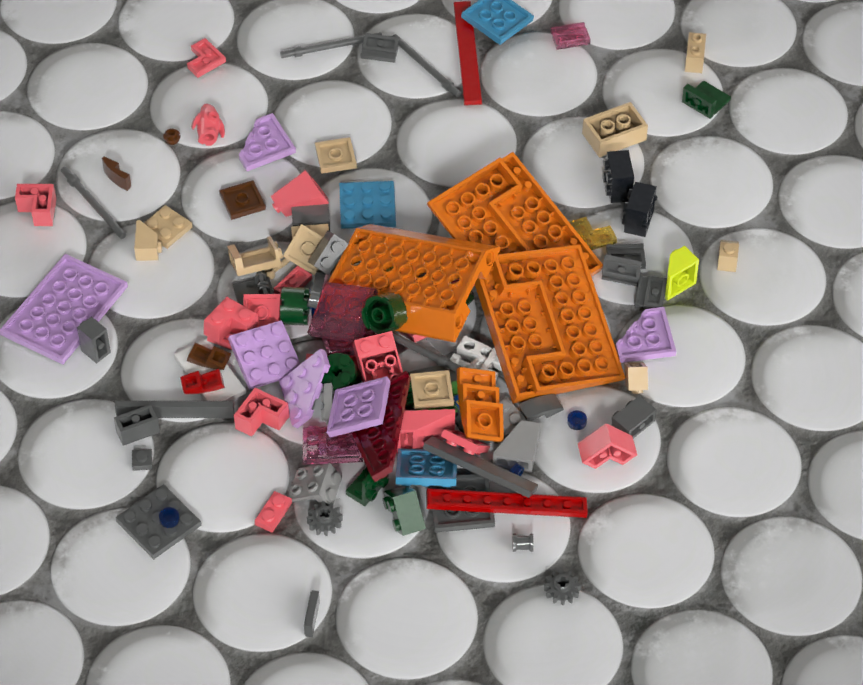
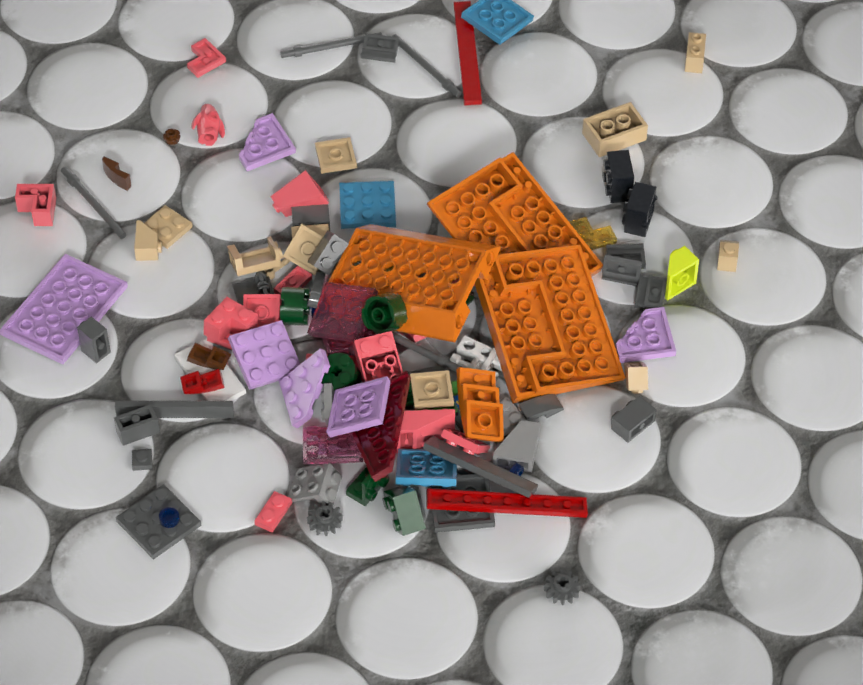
reddish brown plate [219,180,266,220] -> none
coral brick [234,388,289,436] -> none
dark grey tile [304,590,320,637] -> none
dark grey bush [513,533,533,552] -> none
clear pink plate [551,22,591,50] -> none
clear blue tile [567,410,587,430] -> none
coral brick [578,423,637,469] -> none
dark green bracket [682,81,731,119] -> none

